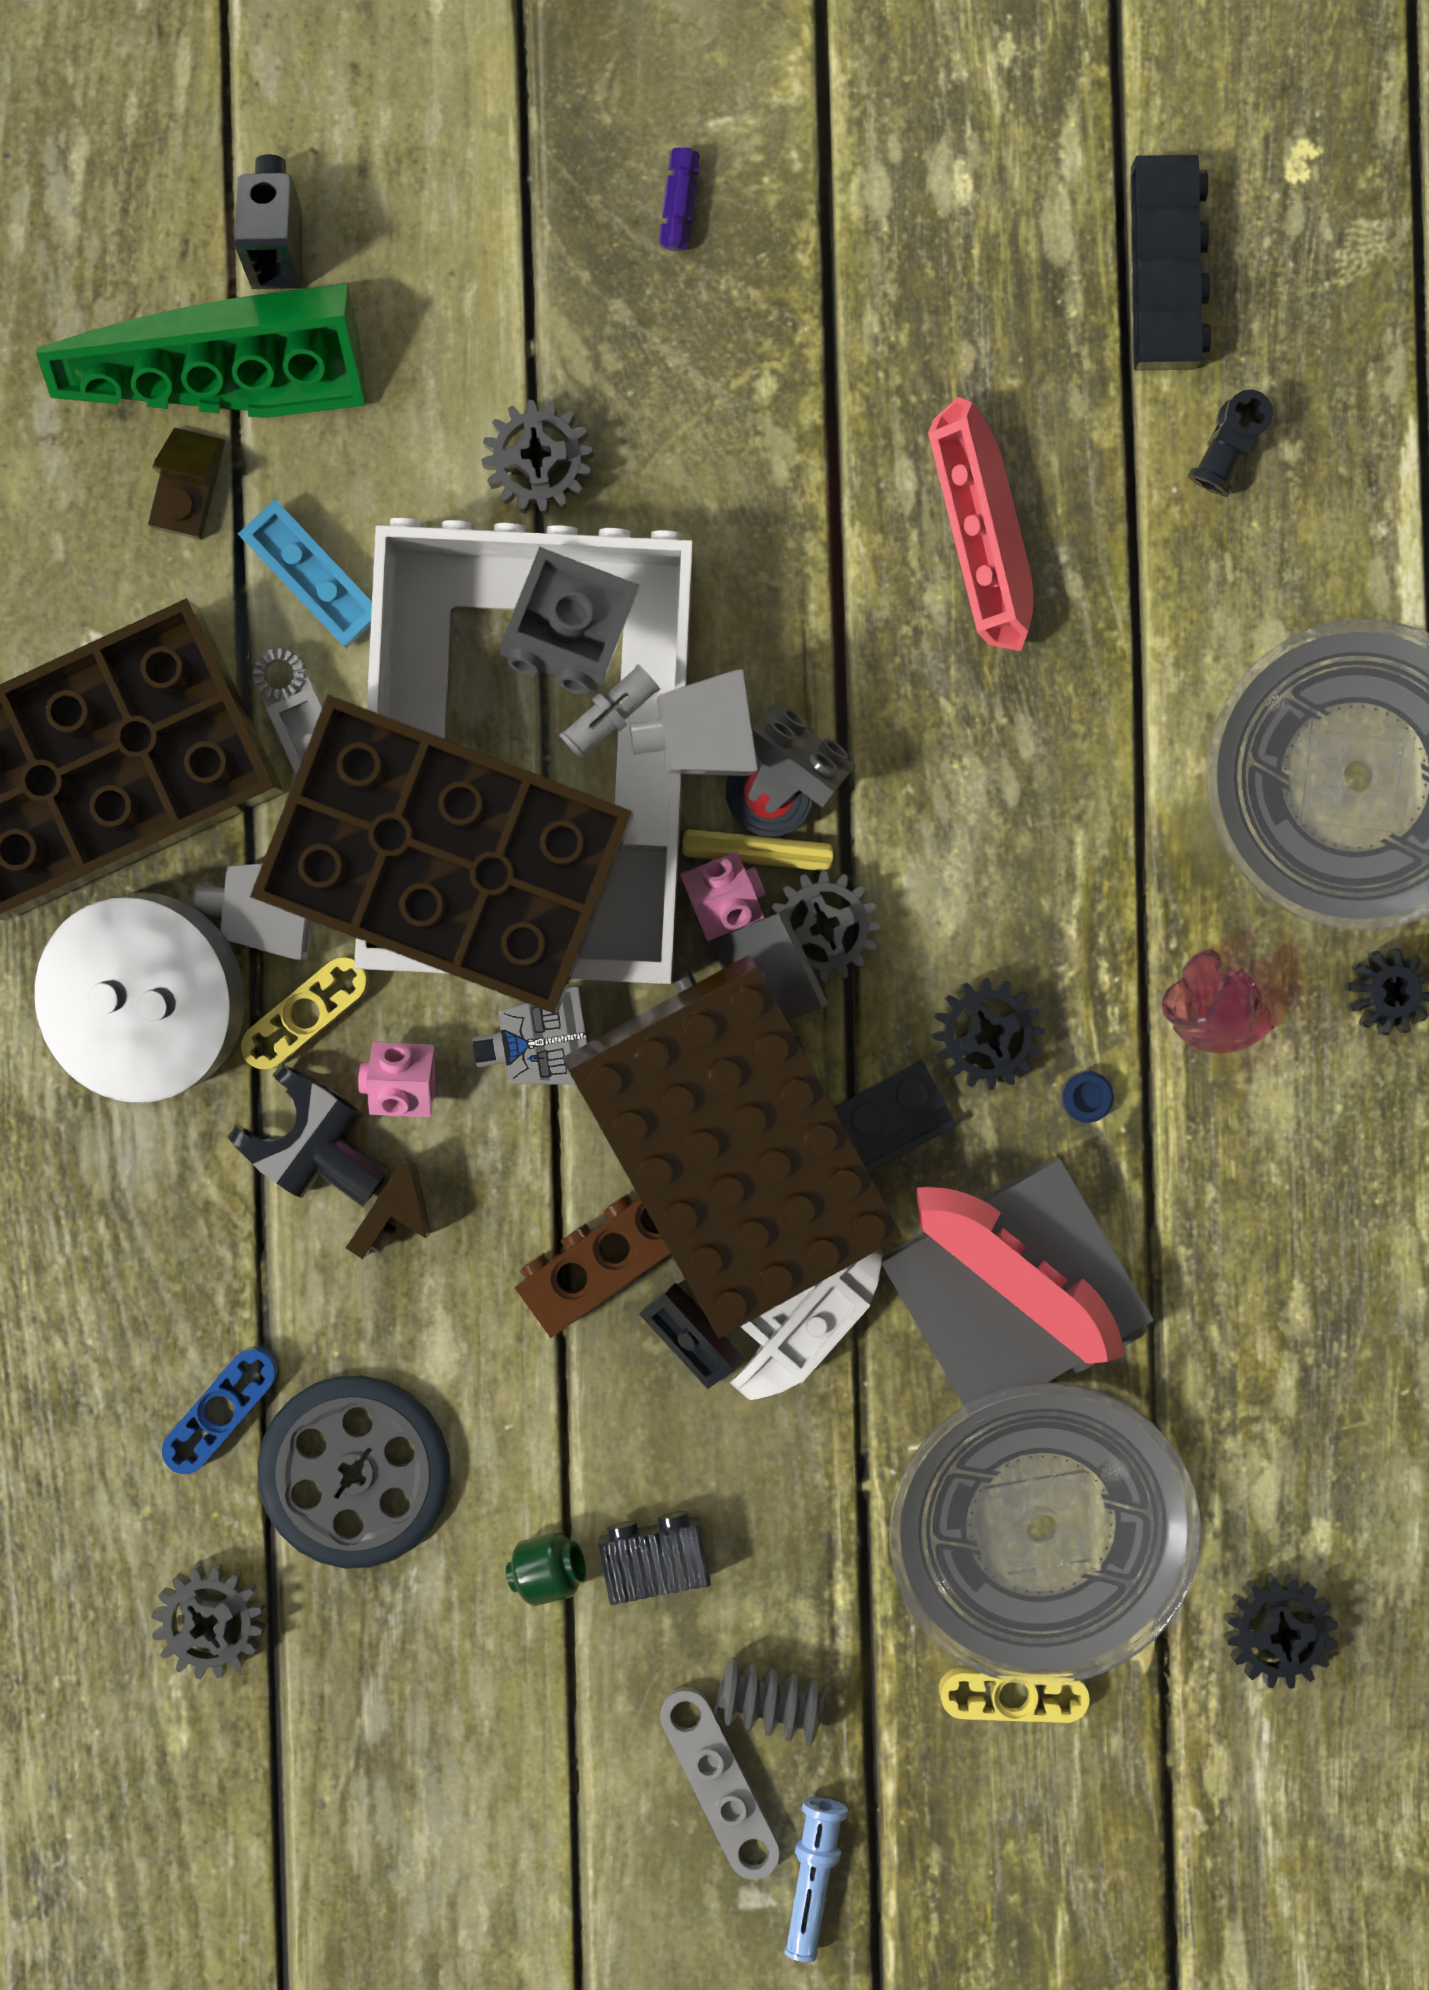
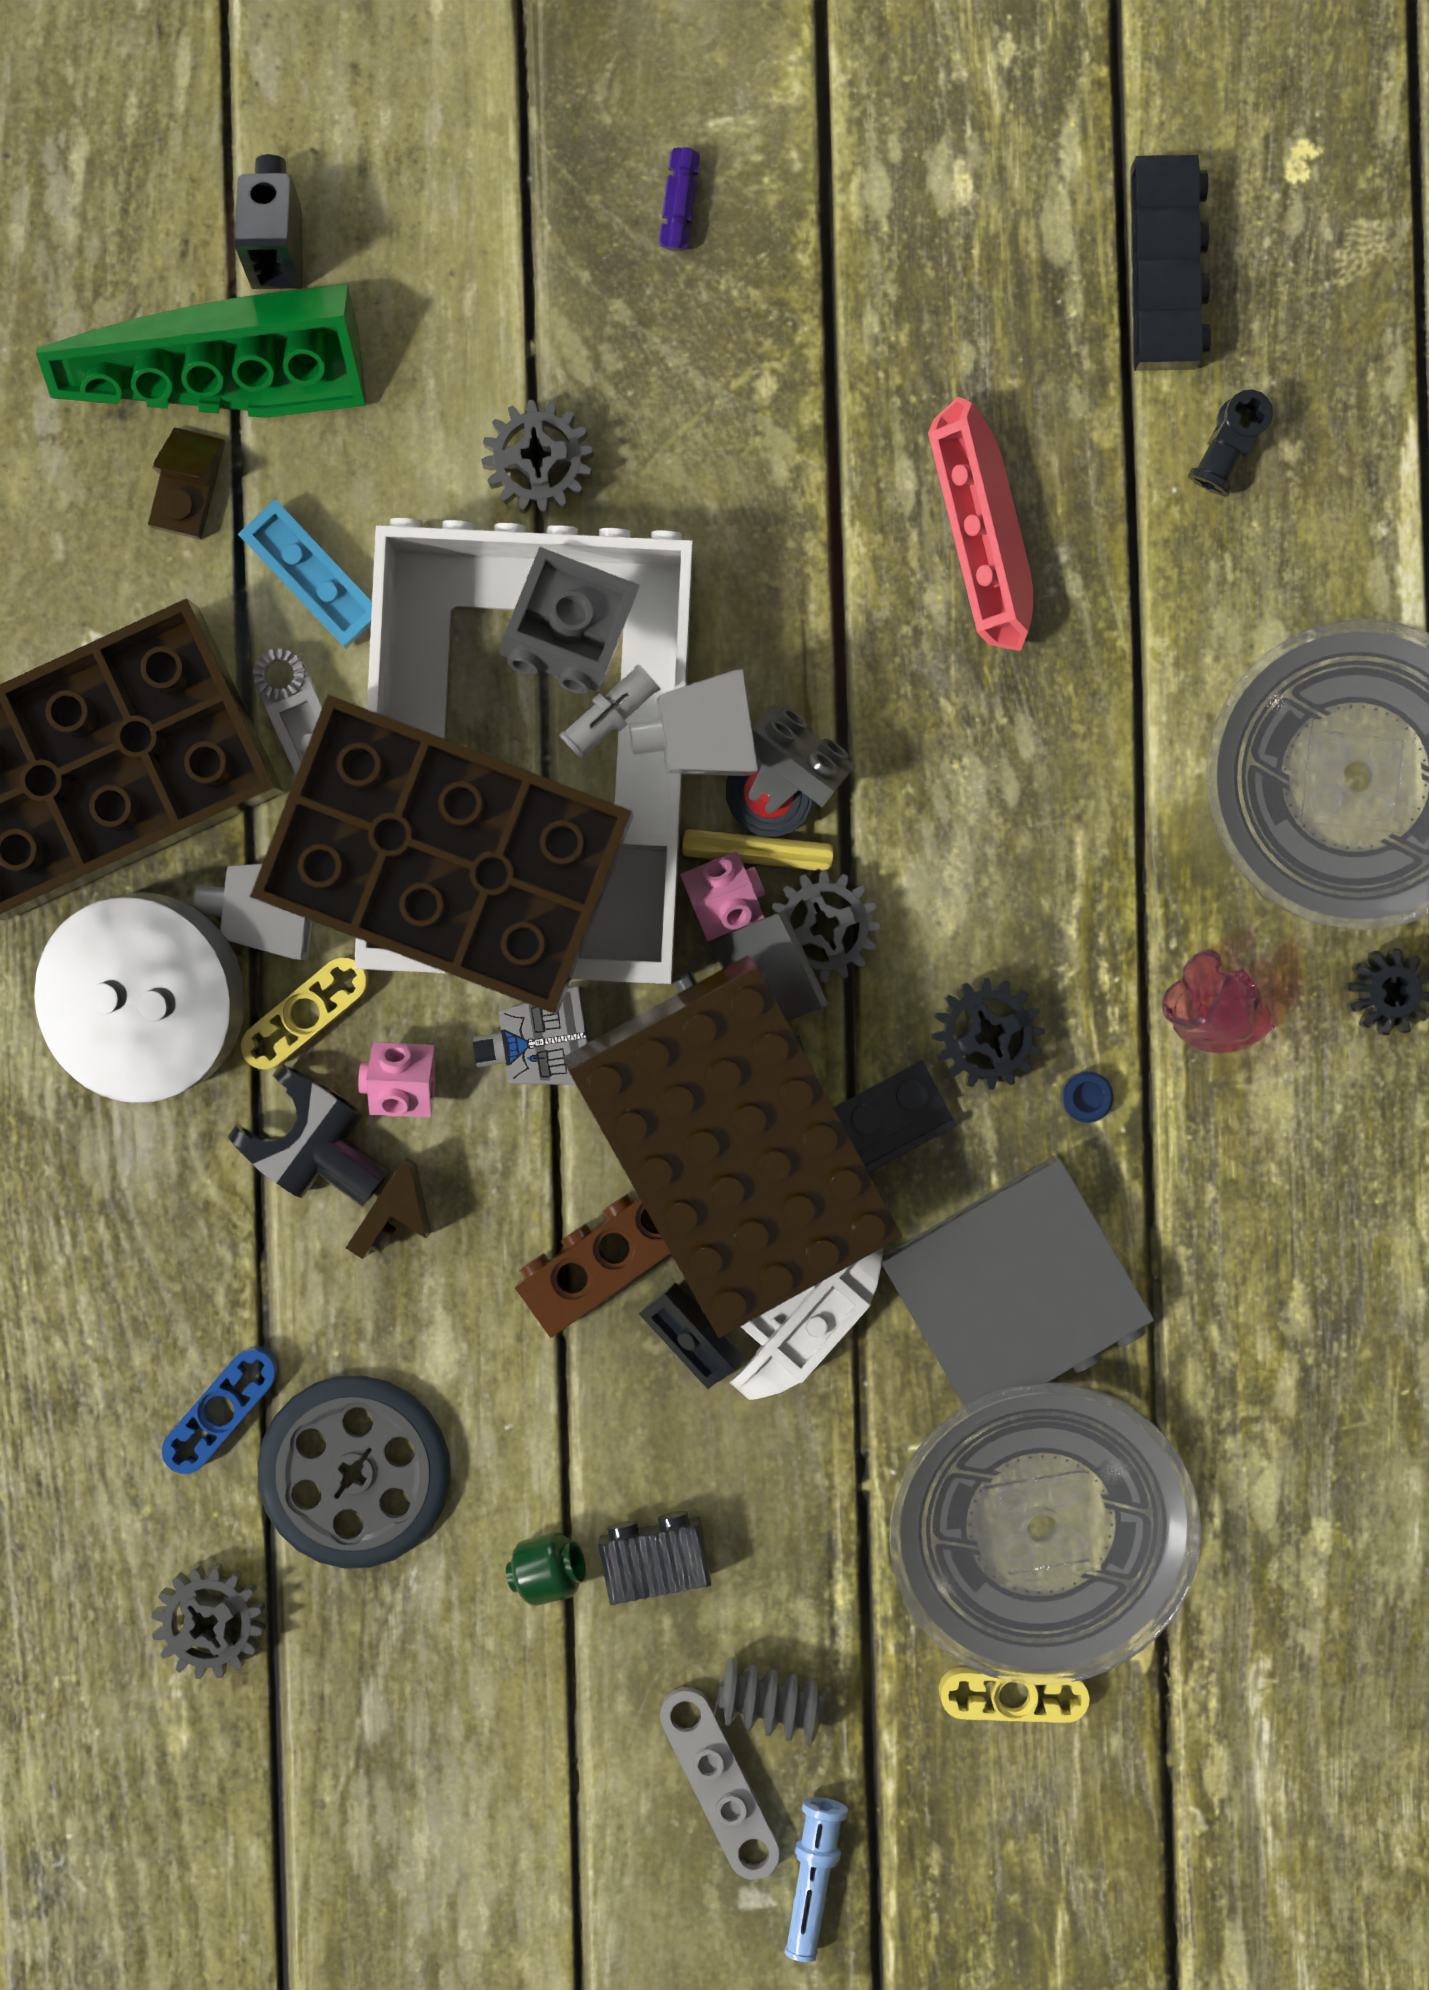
coral brick [917,1187,1125,1364] -> none
black gear [1223,1573,1338,1689] -> none

